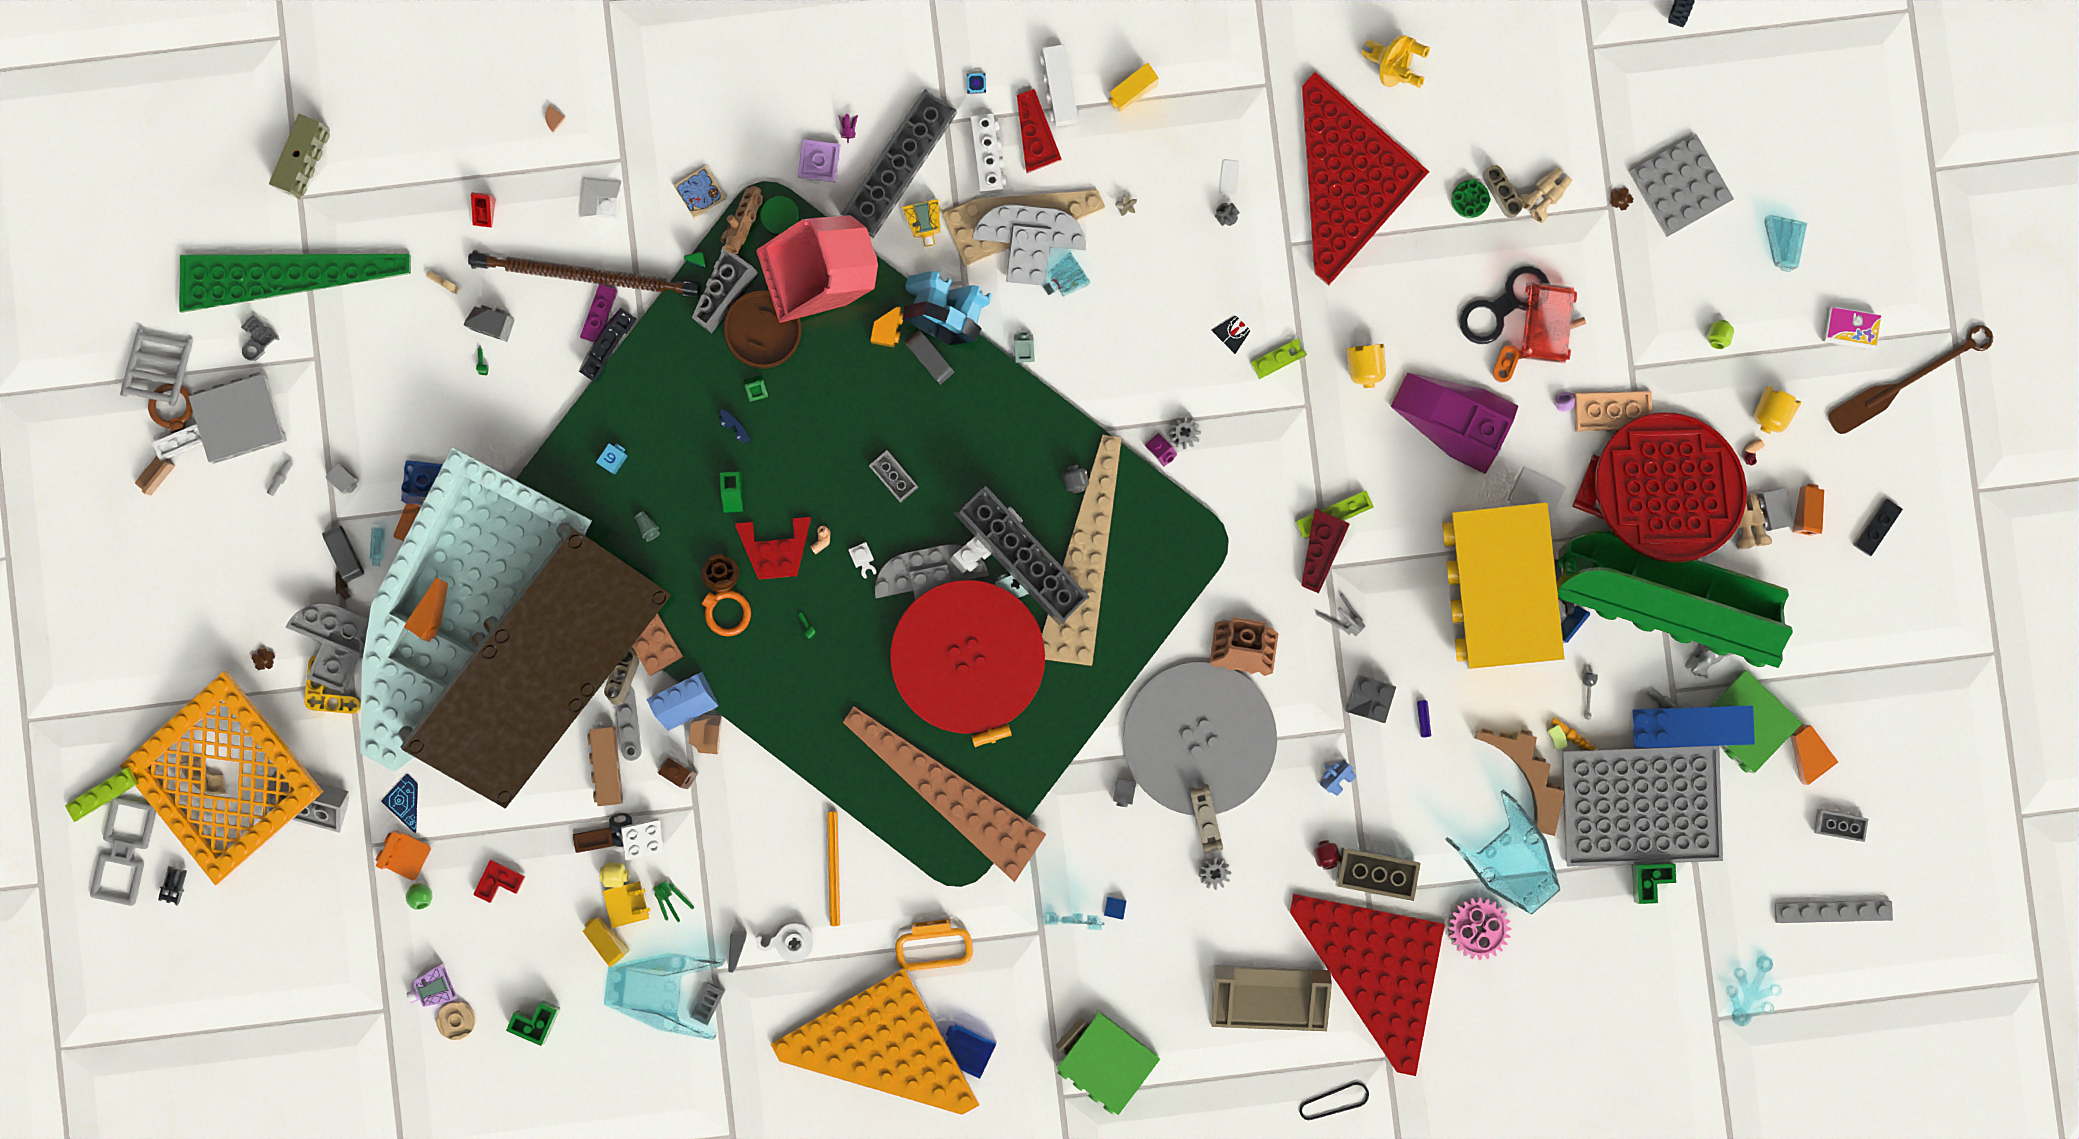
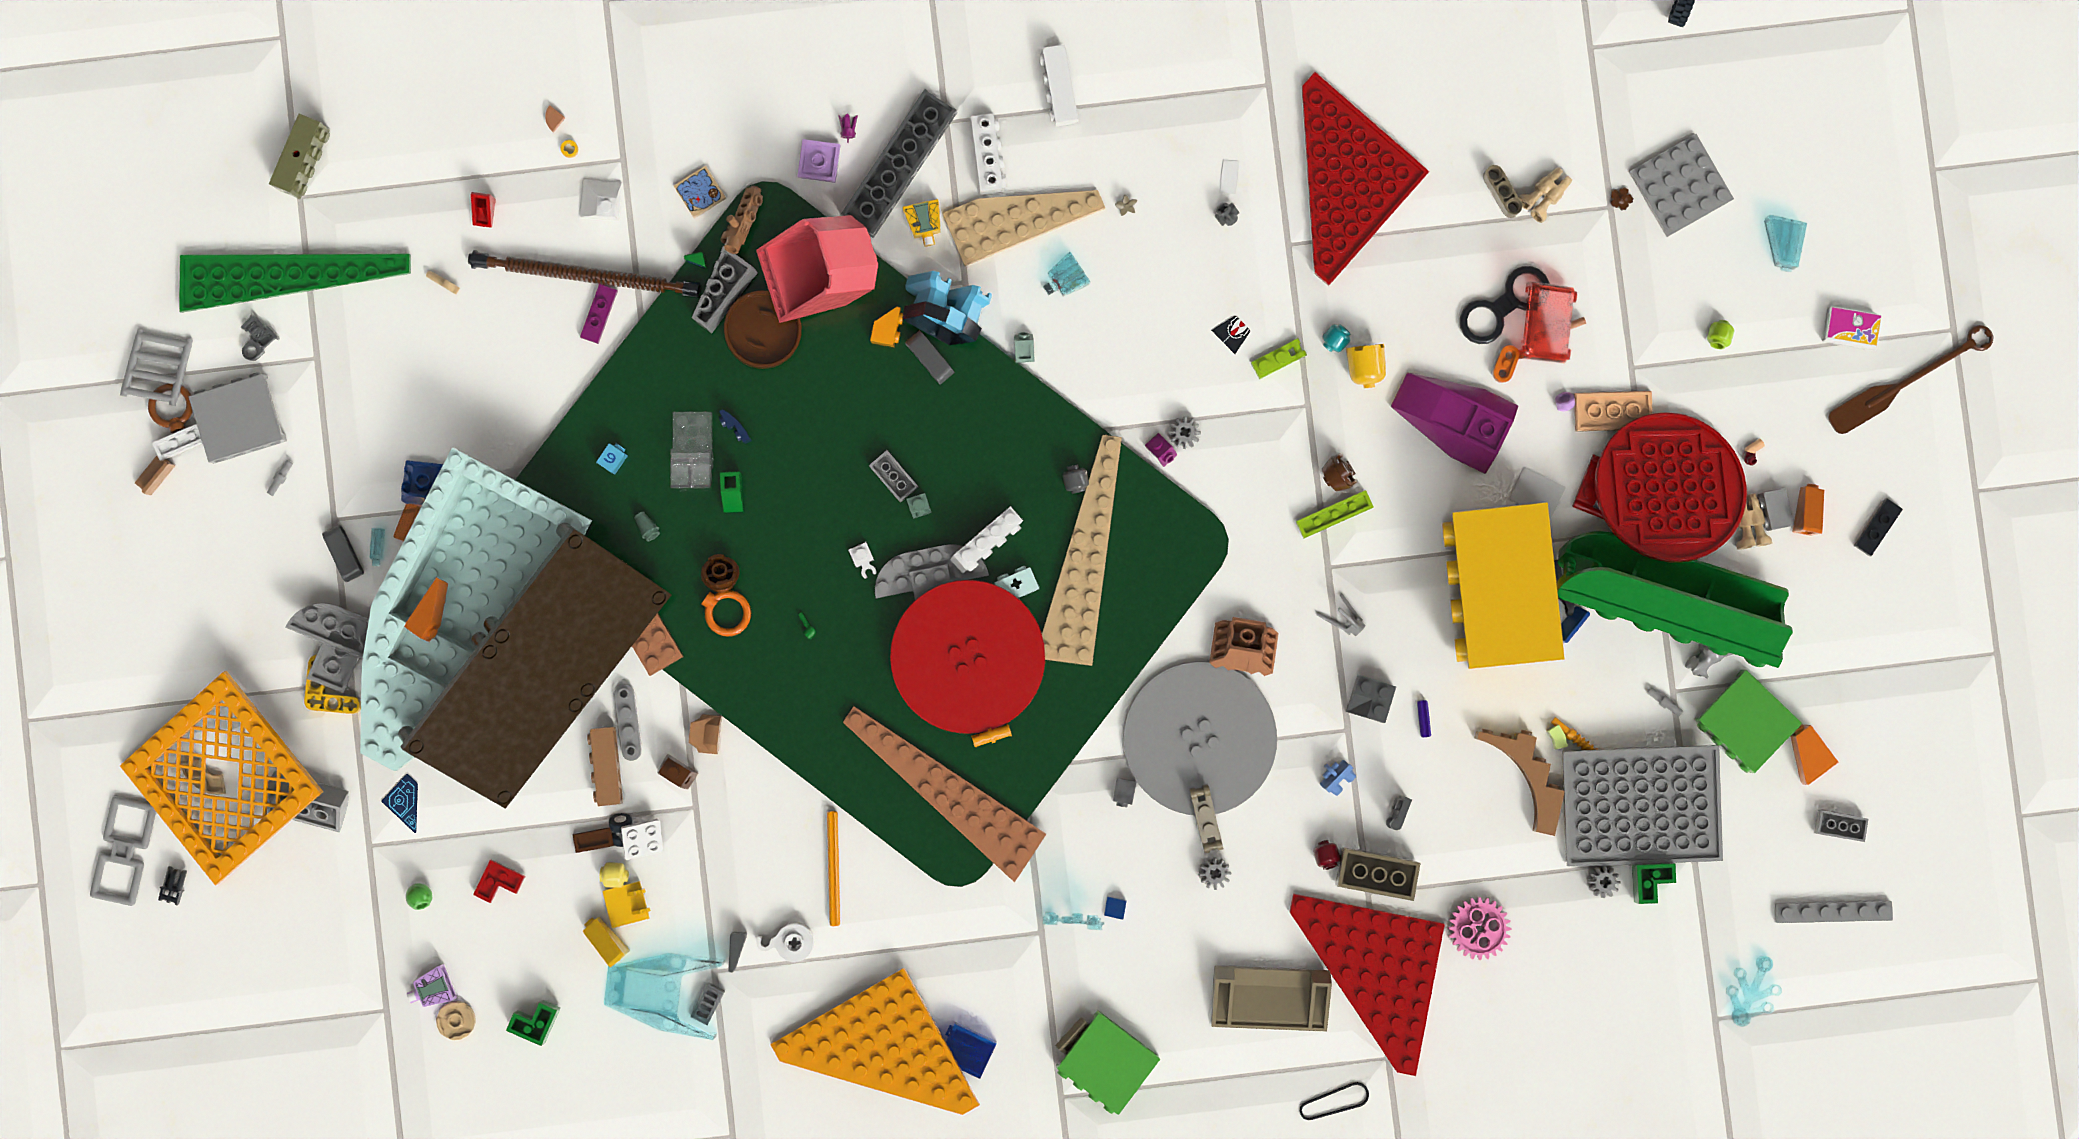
lime plate [65,767,139,822] -> none
reddish brown plant [251,647,275,670] -> none
light grey brick [325,463,359,494] -> none
dark brown bar [335,571,351,601] -> none
orange bracket [375,830,431,881] -> none
dark grey slope [463,305,515,342] -> none
green hand [476,348,489,376] -> none
black slope [578,308,637,382] -> none
dark tan beam [604,649,639,705] -> none
medium blue slope [646,672,719,731] -> none
green plant [653,881,694,922] -> none
red wing [735,517,811,580] -> none
green slope [744,375,768,402] -> none
green tile [761,196,799,235] -> none
light nougat arm [810,526,830,554] -> none
light orange bar [895,919,973,971] -> none
dark grey tile [953,486,1090,625] -> none
tile [967,73,986,94] -> none
plate [972,204,1086,286] -> none
red wing [1017,89,1062,174] -> none
yellow slope [1108,63,1159,112] -> none
dark red wing [1301,508,1350,594] -> none
yellow piece [1361,35,1430,88] -> none
clear light blue windscreen [1445,789,1561,915] -> none
green tile [1451,179,1491,219] -> none
hinge [1582,673,1598,720] -> none
blue slope [1632,705,1755,748] -> none
yellow cylinder [1754,385,1802,434] -> none
none -> yellow bush [560,140,578,158]
none -> clear piece [671,412,713,488]
none -> sand green brick [907,493,931,519]
none -> teal head [1322,324,1351,352]
none -> reddish brown cone [1322,453,1358,492]
none -> dark grey plate [1386,795,1412,830]
none -> light grey gear [1587,865,1621,898]

